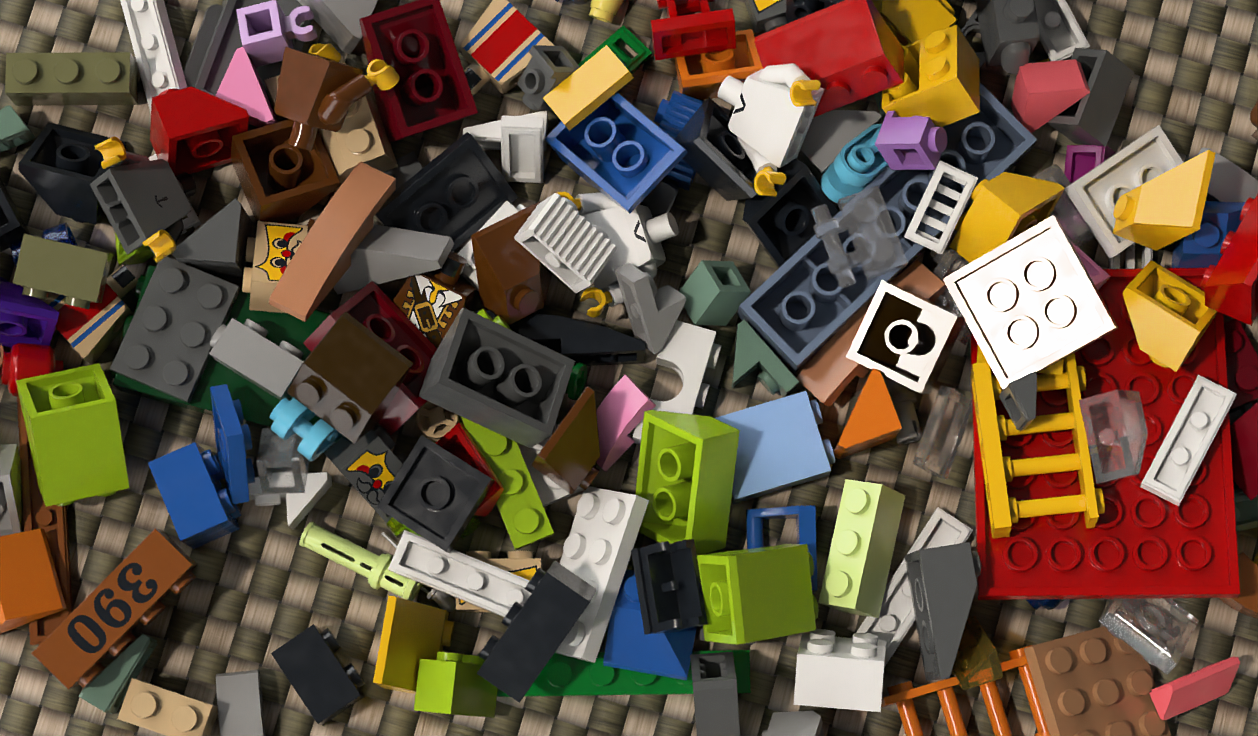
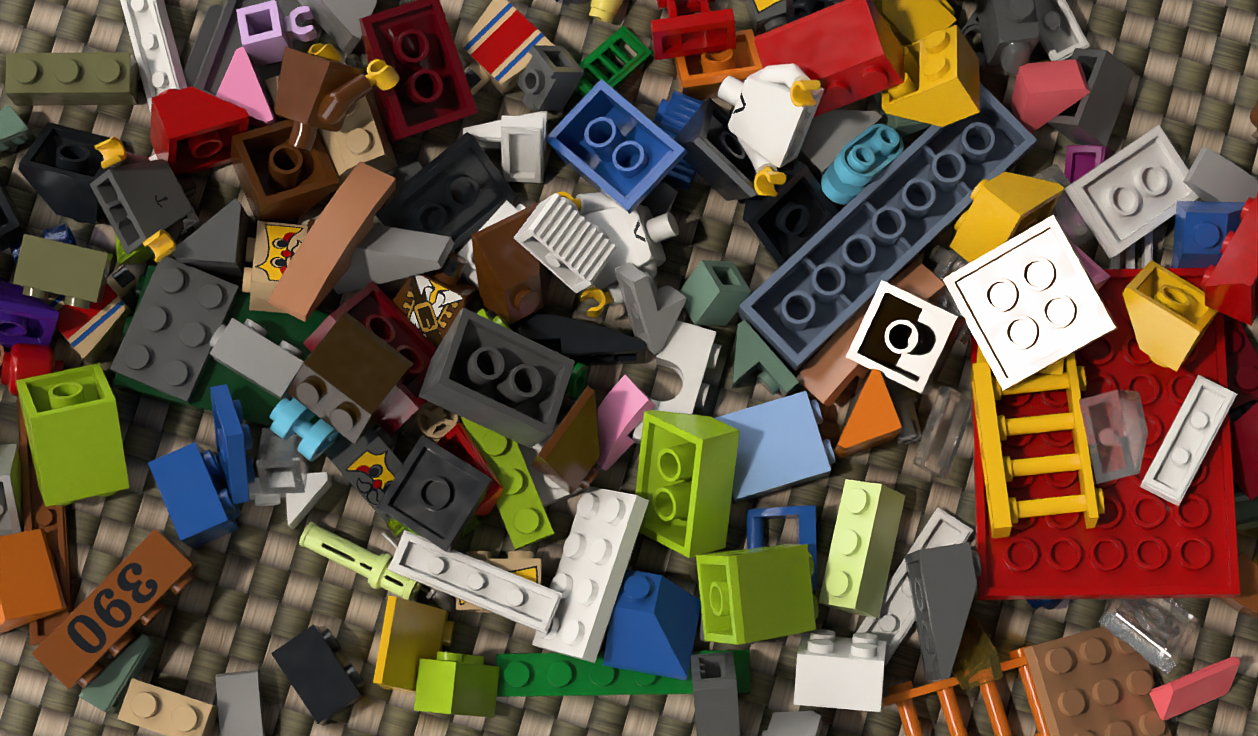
black brick [477,560,597,703] -> none
yellow tile [543,45,634,131] -> none
black hinge [631,539,708,635] -> none
clear plate [811,186,908,288] -> none
medium lavender brick [875,111,947,170] -> none
white slope [904,160,978,254] -> none
dark grey slope [999,371,1037,432] -> none
yellow slope [1113,150,1216,251] -> none

